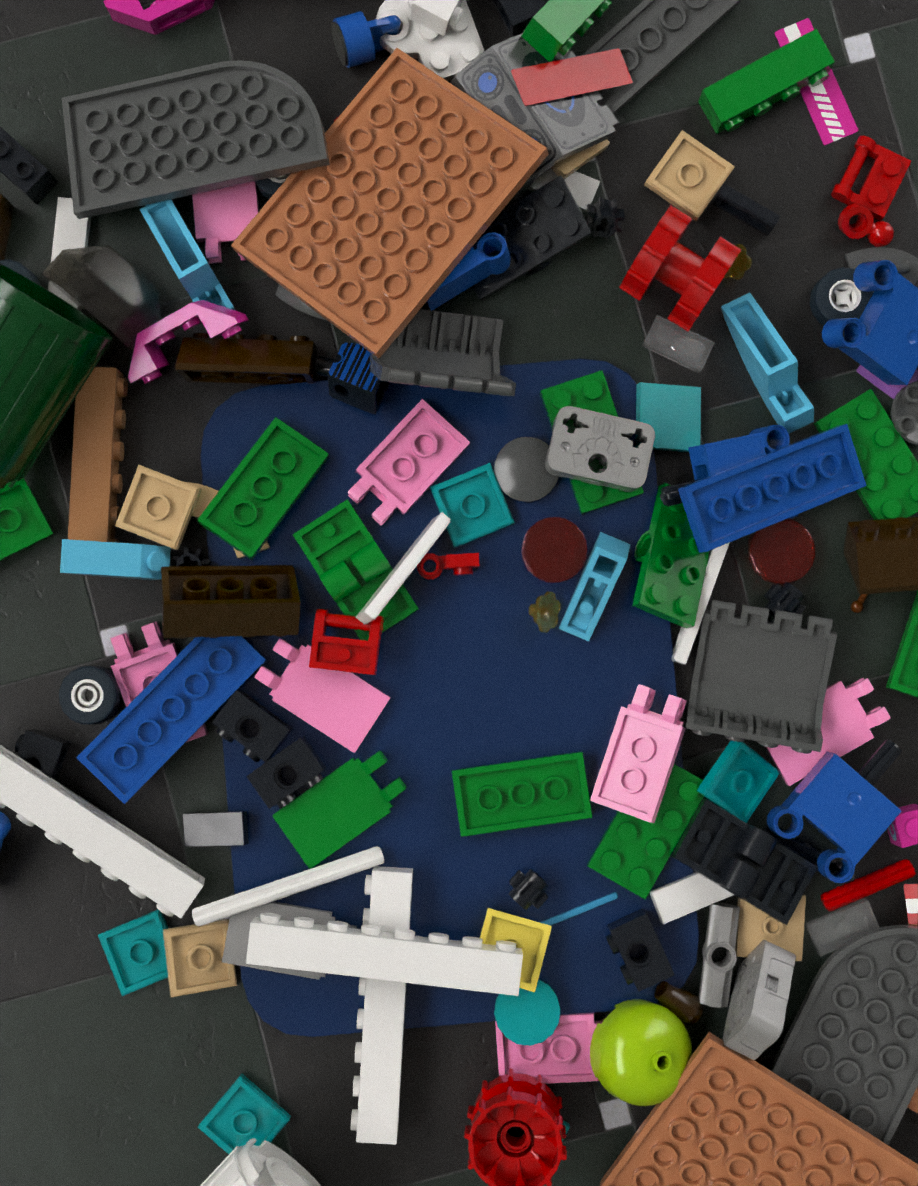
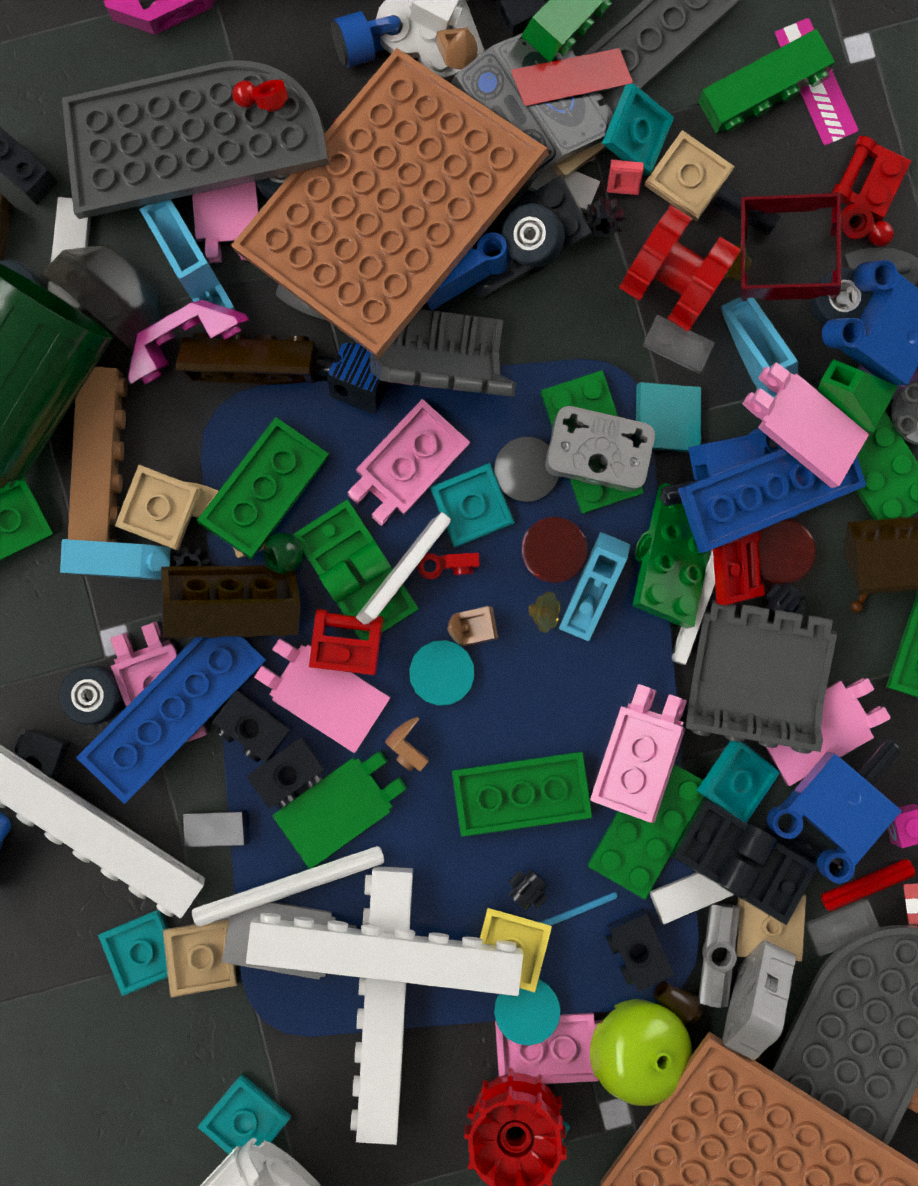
none -> red plate [232,79,288,112]
none -> dark green piece [263,532,304,574]
none -> medium nougat plate [385,717,429,771]
none -> teal tile [409,640,474,706]
none -> medium nougat plate [435,27,478,70]
none -> medium nougat plate [447,606,498,646]
none -> black wheel [501,203,565,268]
none -> teal tile [602,83,674,176]
none -> coral tile [607,159,643,195]
none -> red plate [713,530,765,605]
none -> dark red piece [741,193,841,301]
none -> bright pink tile [742,362,869,488]
none -> green slope [818,359,898,433]

